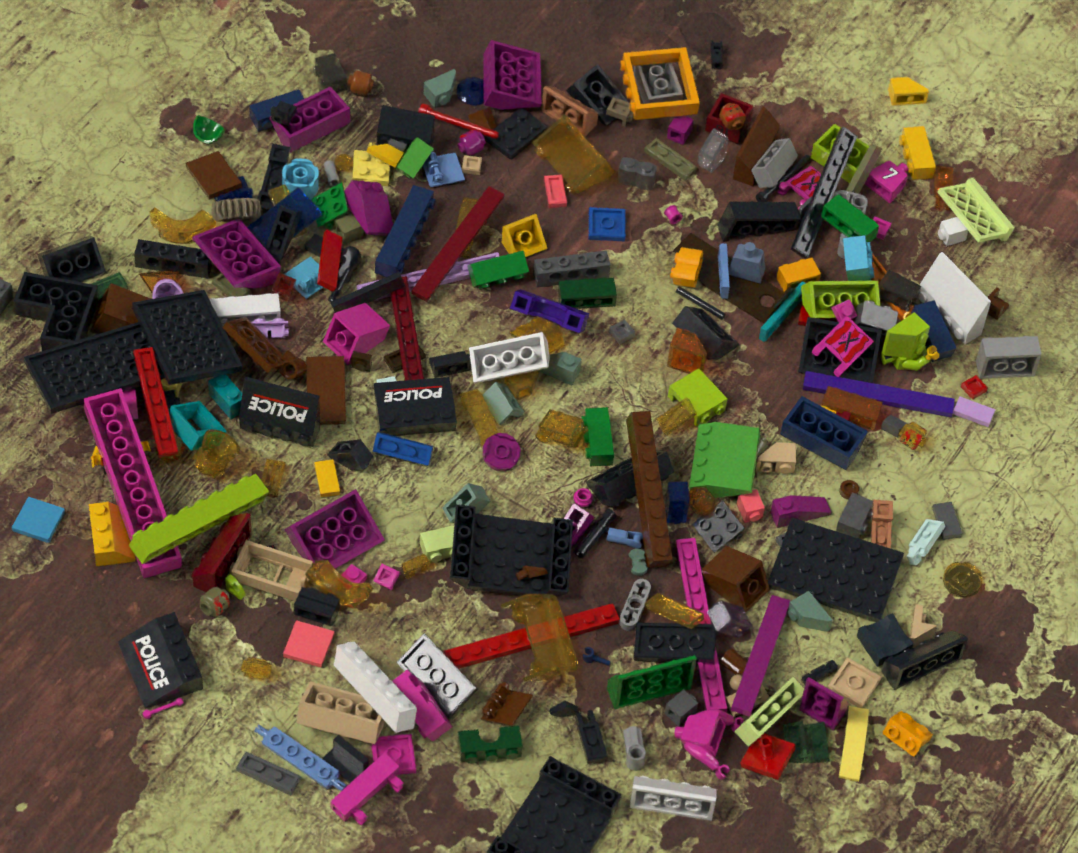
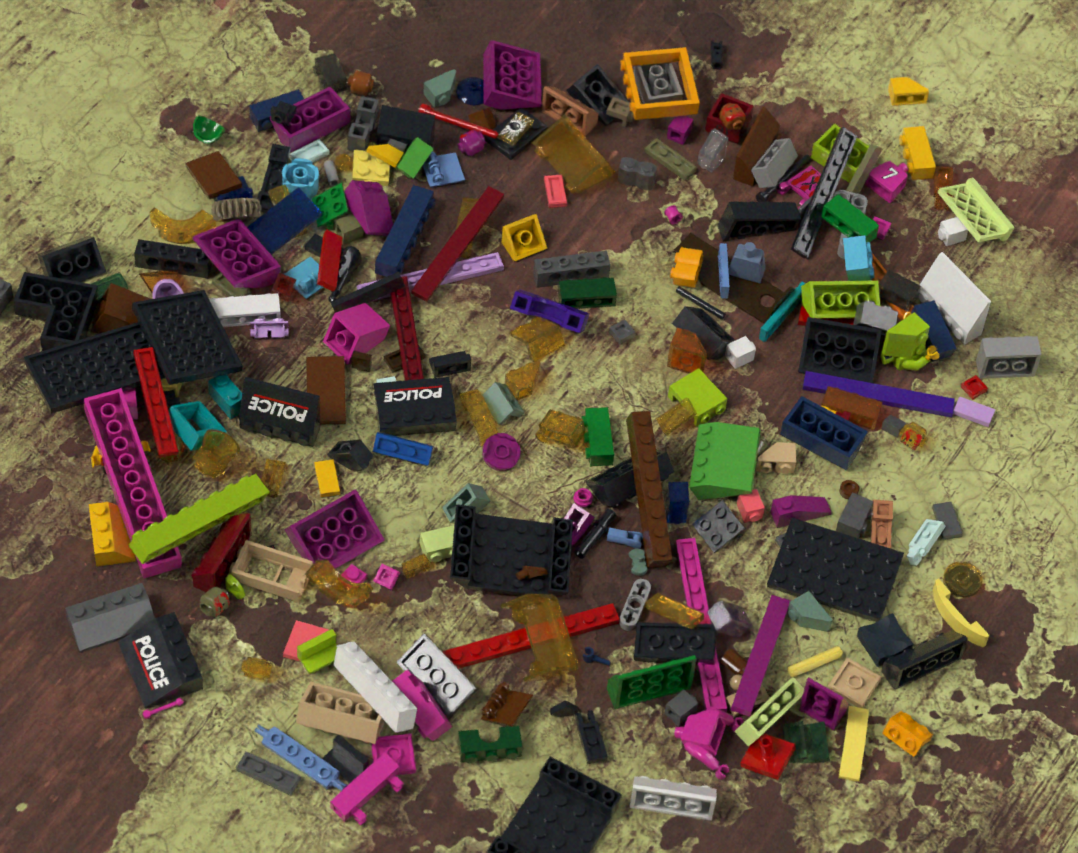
dark azure tile [12,497,65,543] -> none
reddish brown hinge [222,317,307,380] -> none
black slope [265,204,303,264] -> none
black brick [294,587,340,626] -> none
tan tile [462,155,482,175] -> none
green brick [467,250,529,289] -> none
white slope [469,332,550,384] -> none
sand green slope [538,352,582,385] -> none
blue tile [588,207,625,242] -> none
light grey piece [623,726,646,771] -> none
clear orange head [686,486,715,515] -> none
reddish brown slope [701,546,770,614] -> none
light orange brick [777,258,821,292] -> none
black axle [801,660,838,685] -> none
flag [812,316,874,377] -> none
dark pink plate [832,299,857,322] -> none
tan slope [909,604,937,648] -> none
reddish brown panel [987,287,1009,320] -> none
none -> dark grey slope [65,583,155,653]
none -> light aqua tile [289,139,329,163]
none -> lime panel [297,629,337,674]
none -> dark grey arch [348,96,379,151]
none -> tile [498,112,533,146]
none -> white brick [725,336,756,369]
none -> light yellow axle [788,646,843,677]
none -> light yellow slope [932,579,989,647]

